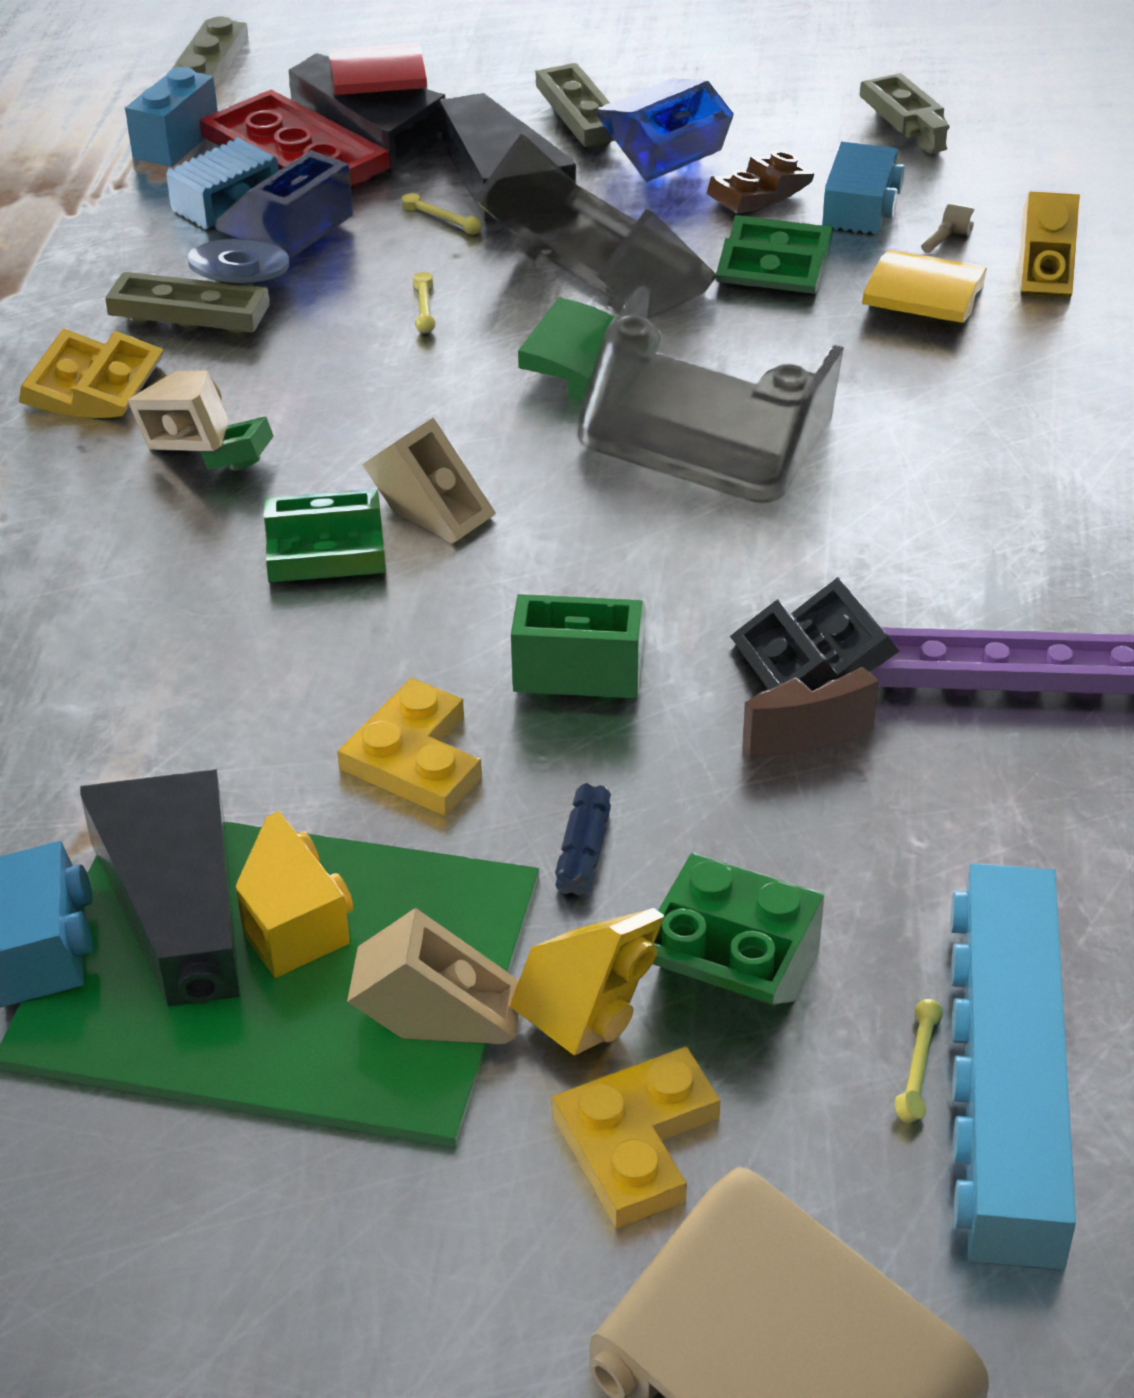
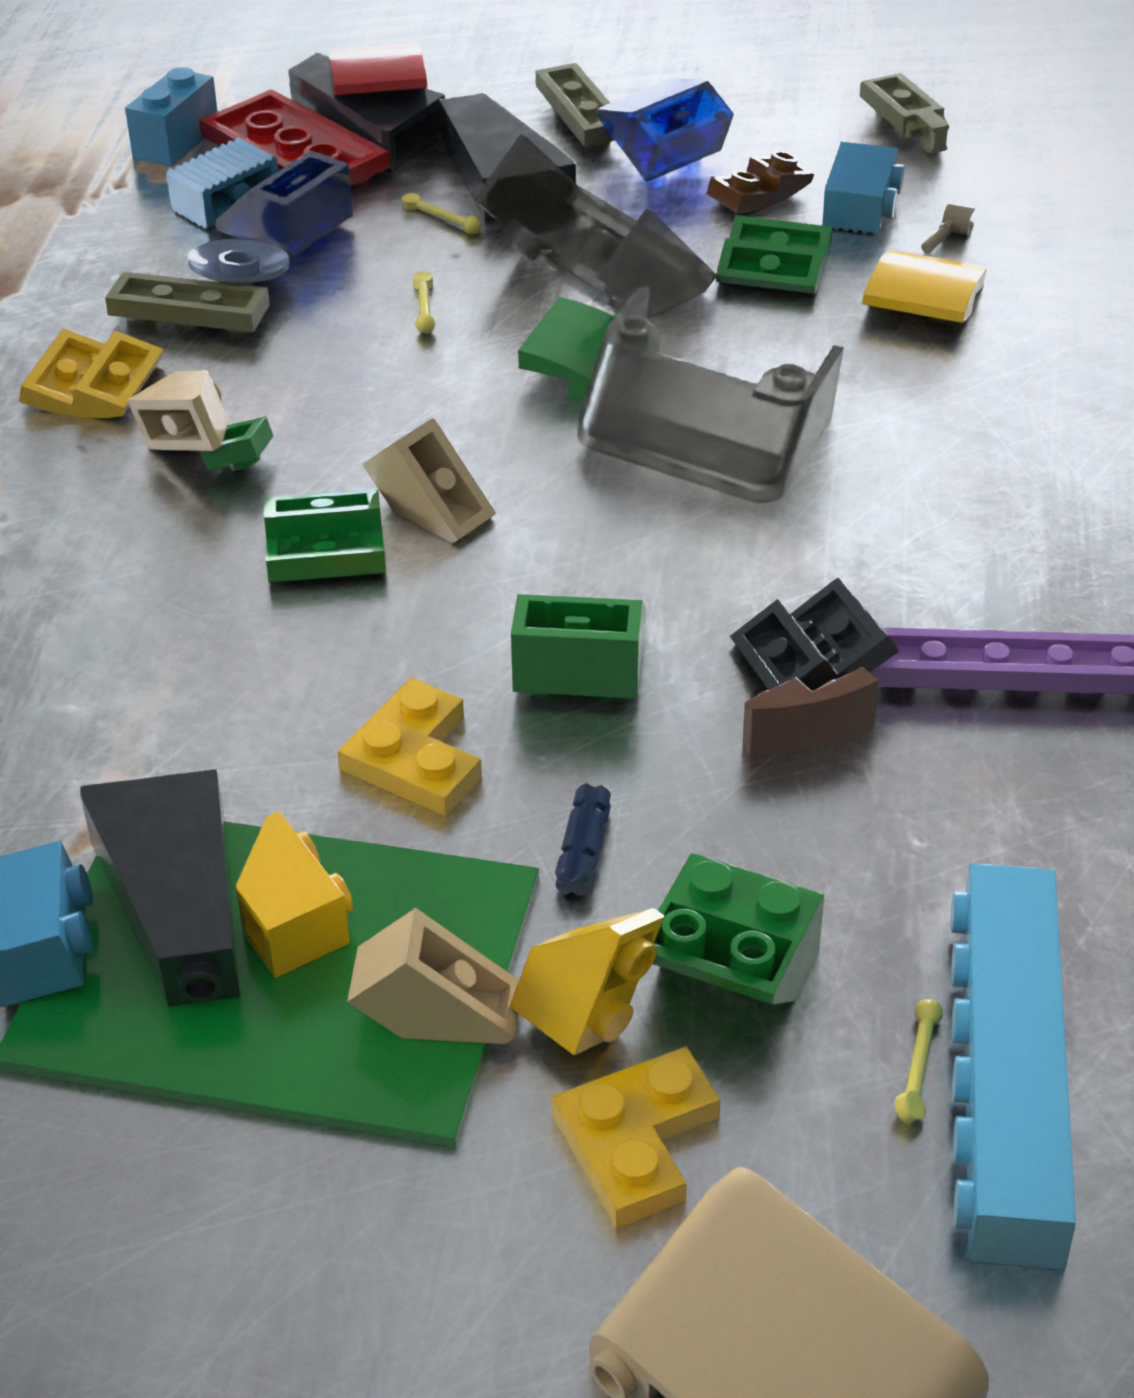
olive plate [171,16,249,88] -> none
yellow slope [1019,191,1080,296] -> none

